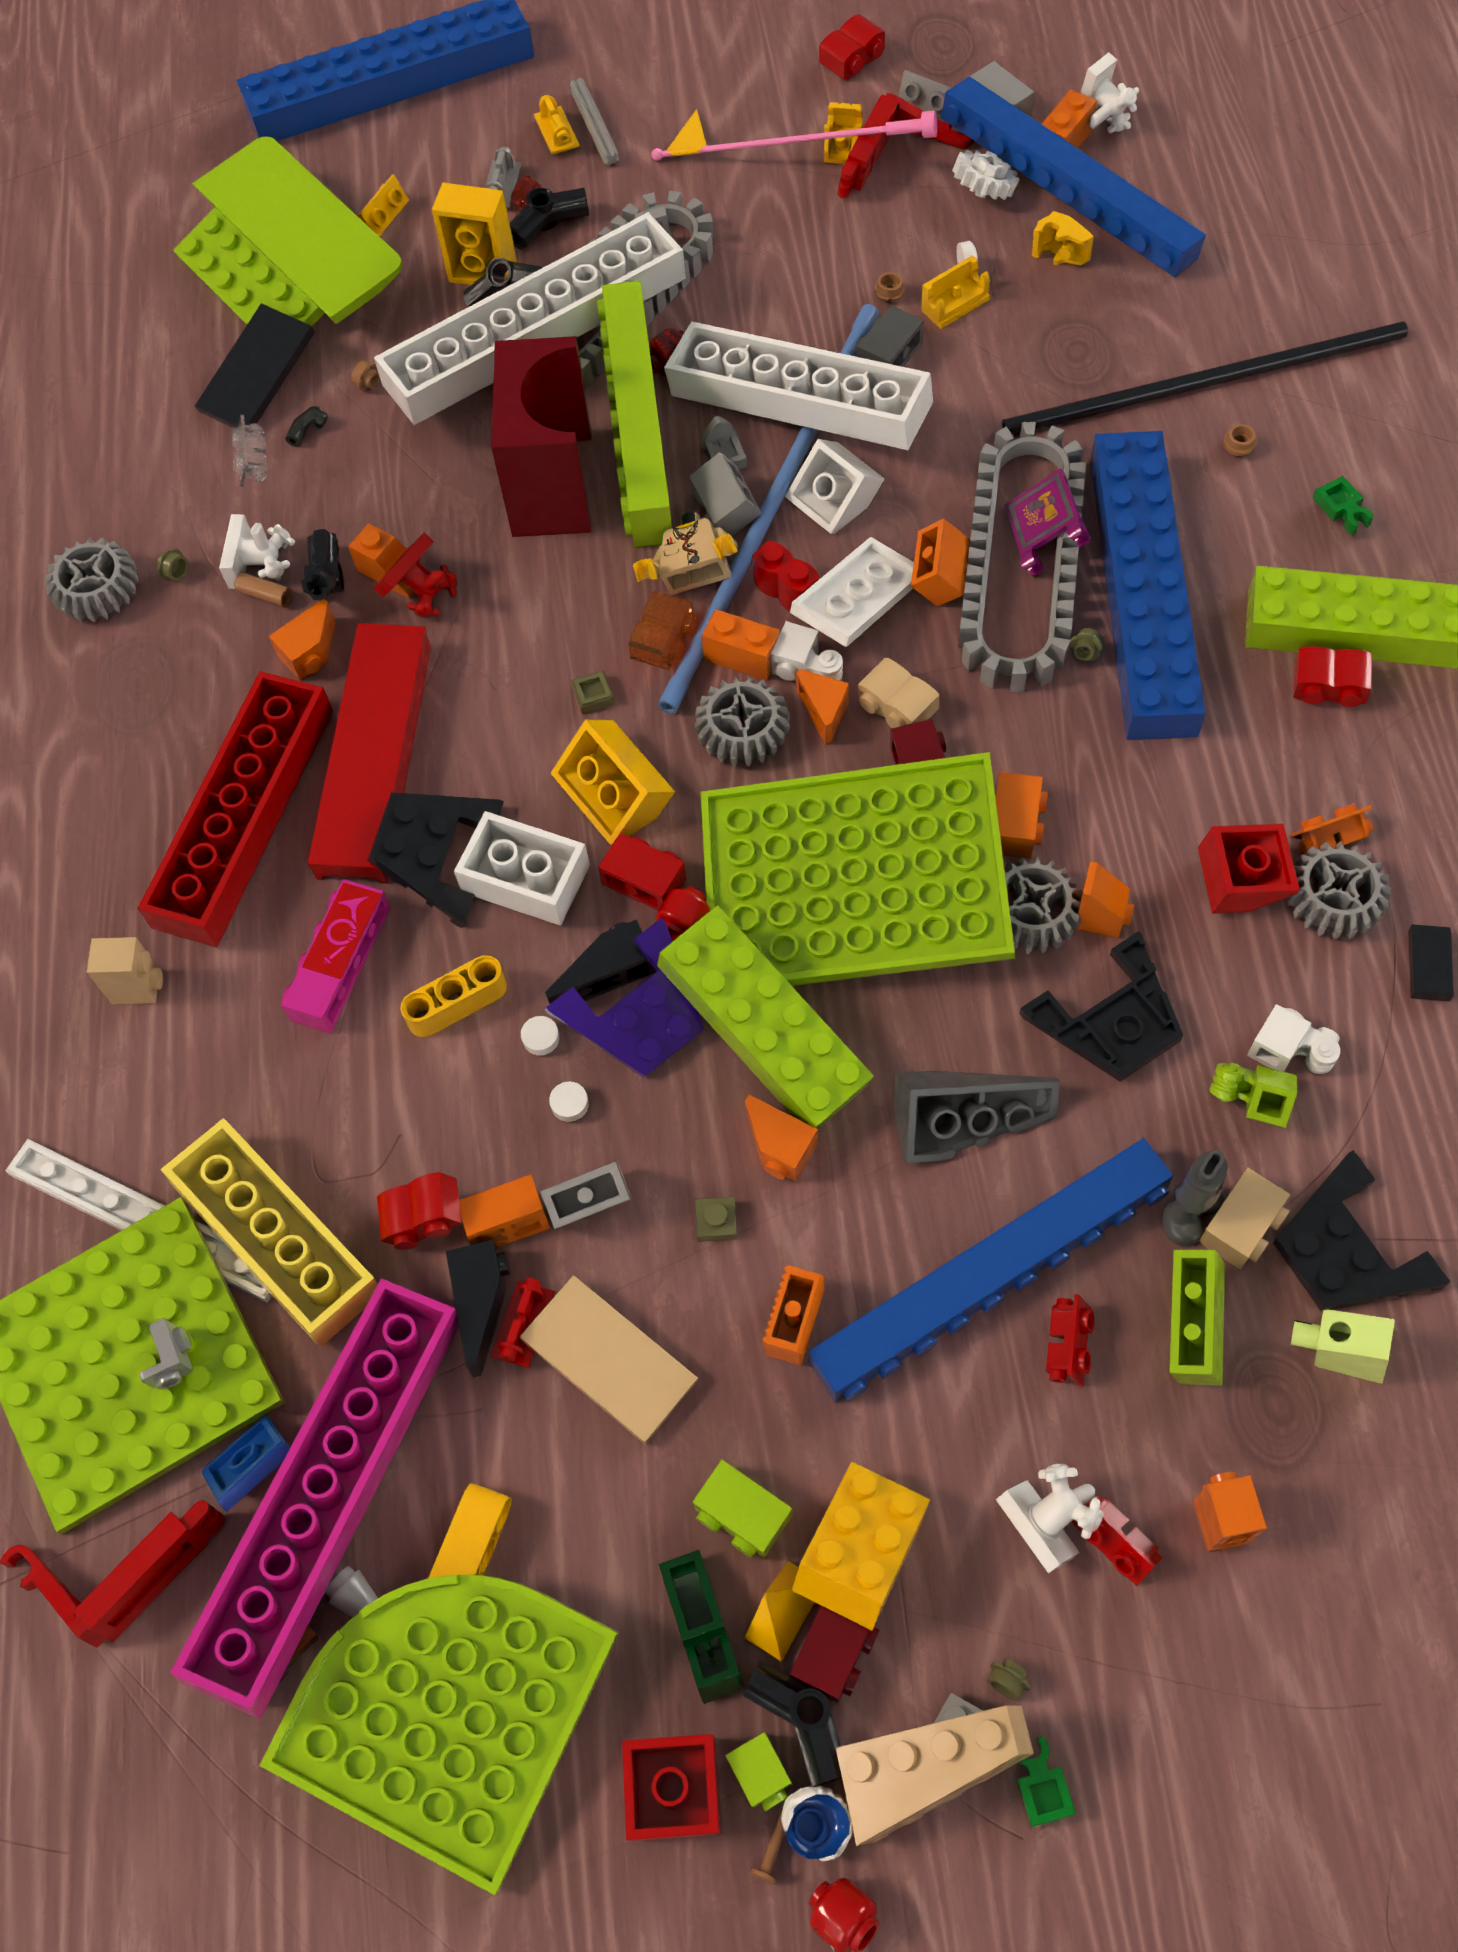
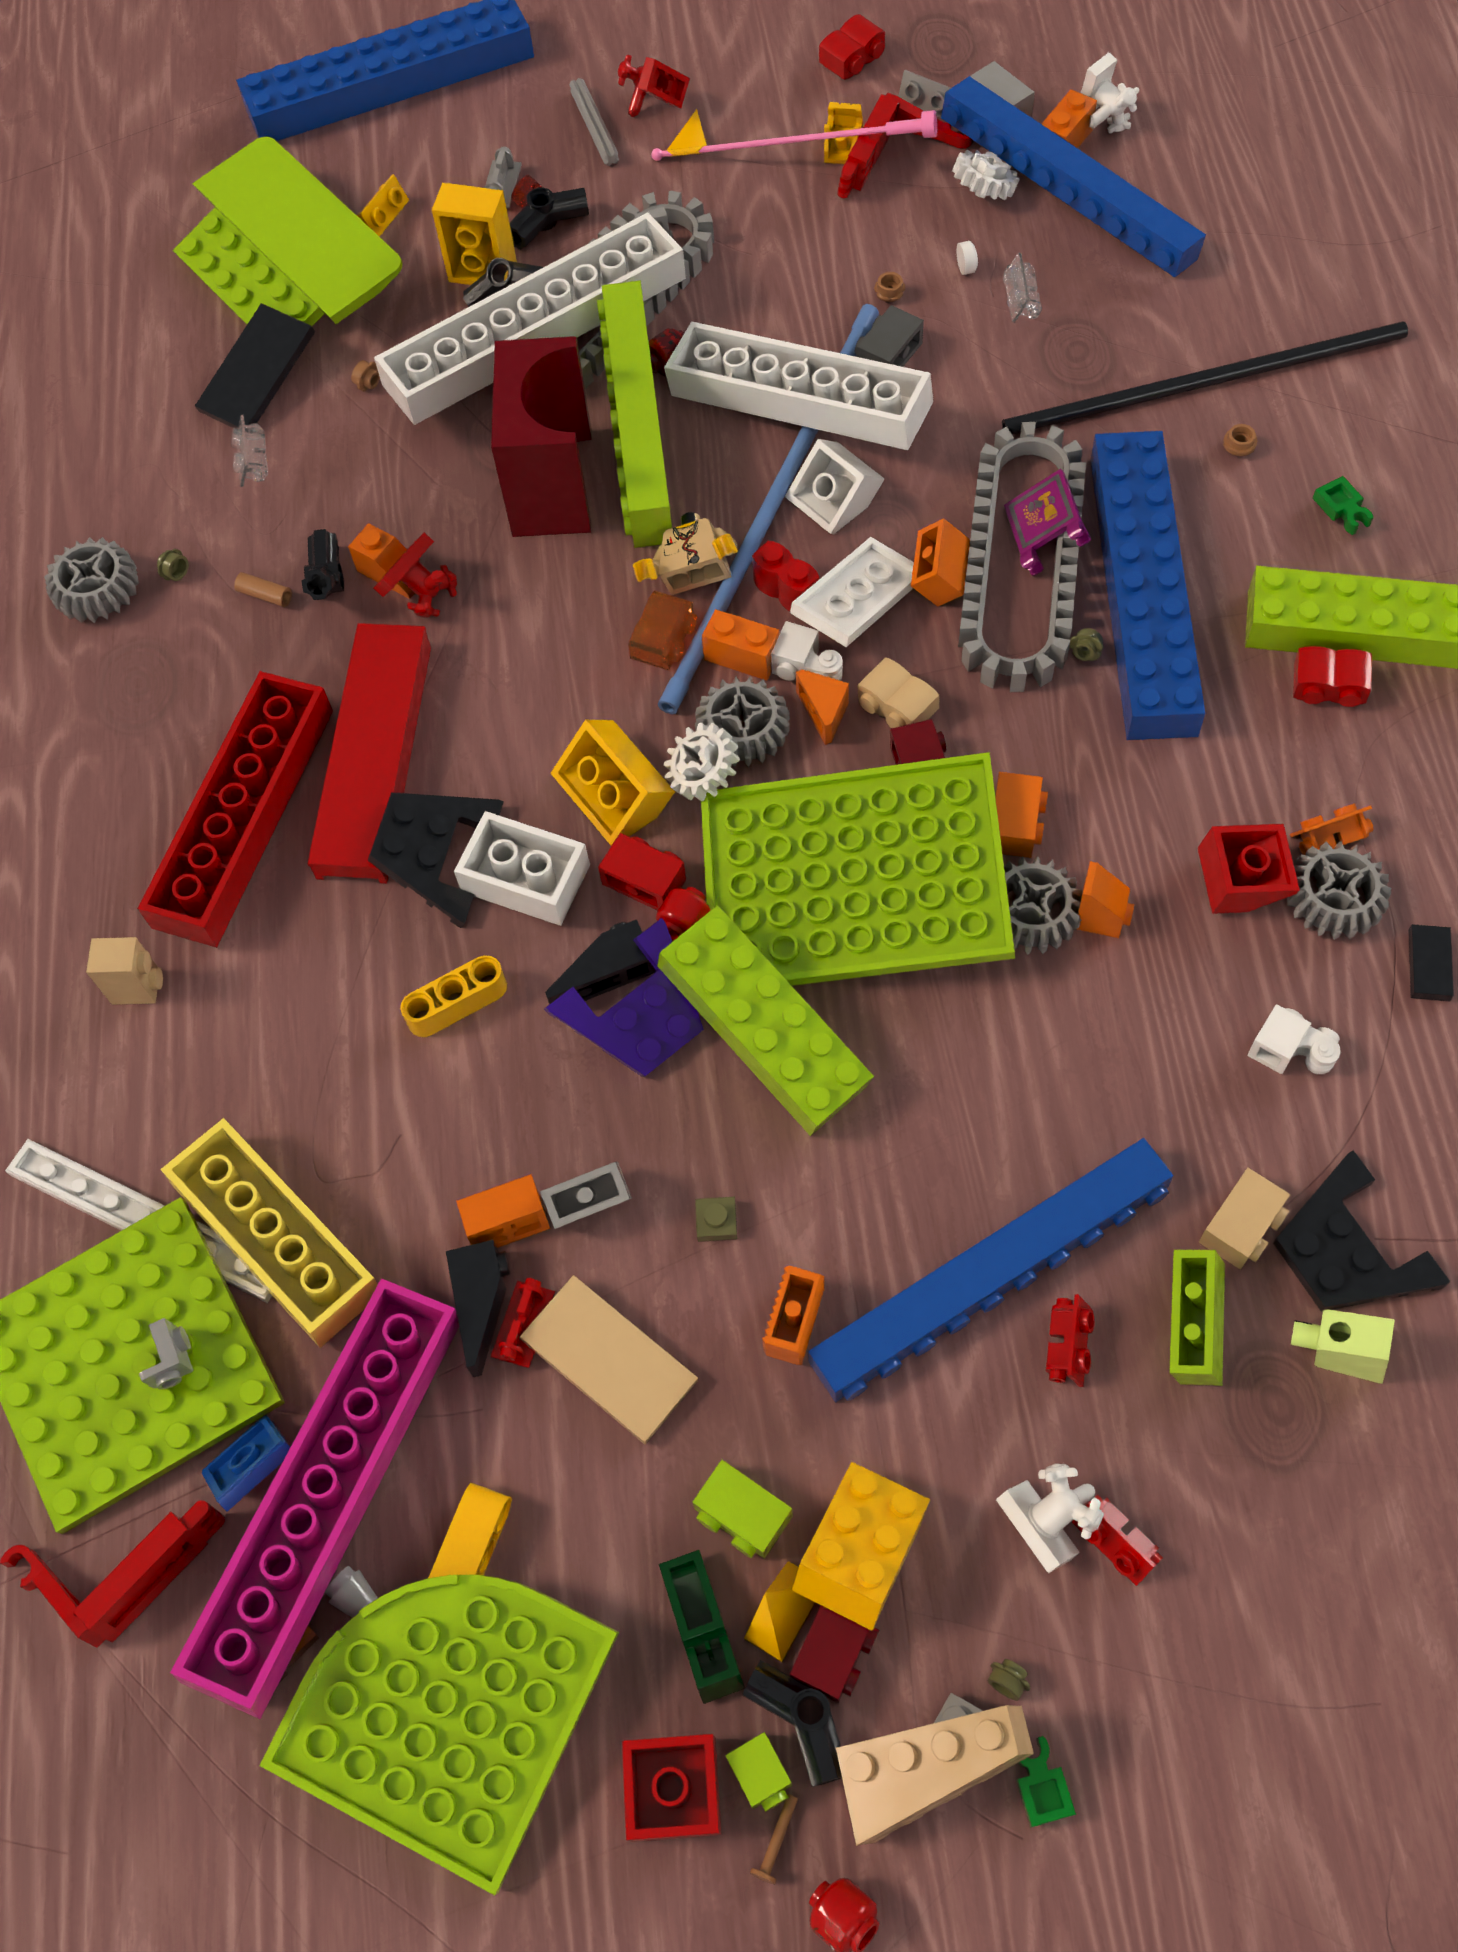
white piece [219,514,295,589] -> none
orange slope [268,599,336,681] -> none
dark pink brick [281,879,391,1034] -> none
pearl dark grey arm [285,406,328,447] -> none
red brick [377,1172,462,1250] -> none
white piece [521,1016,560,1055] -> none
yellow hinge [533,95,580,155] -> none
white piece [549,1081,589,1122] -> none
olive tile [571,670,615,714] -> none
light grey brick [689,452,762,537] -> none
light grey tile [700,416,747,469] -> none
orange slope [745,1095,818,1182] -> none
blue hair [781,1786,853,1861] -> none
dark grey wedge [894,1071,1060,1163] -> none
yellow hinge [921,255,990,329] -> none
black wing [1019,931,1183,1082] -> none
yellow hand [1032,211,1093,266] -> none
dark grey piece [1161,1150,1228,1247] -> none
orange brick [1193,1471,1267,1552] -> none
lime brick [1209,1063,1297,1128] -> none
none -> red piece [618,55,690,117]
none -> white gear [663,723,740,801]
none -> clear hinge [1003,253,1042,323]

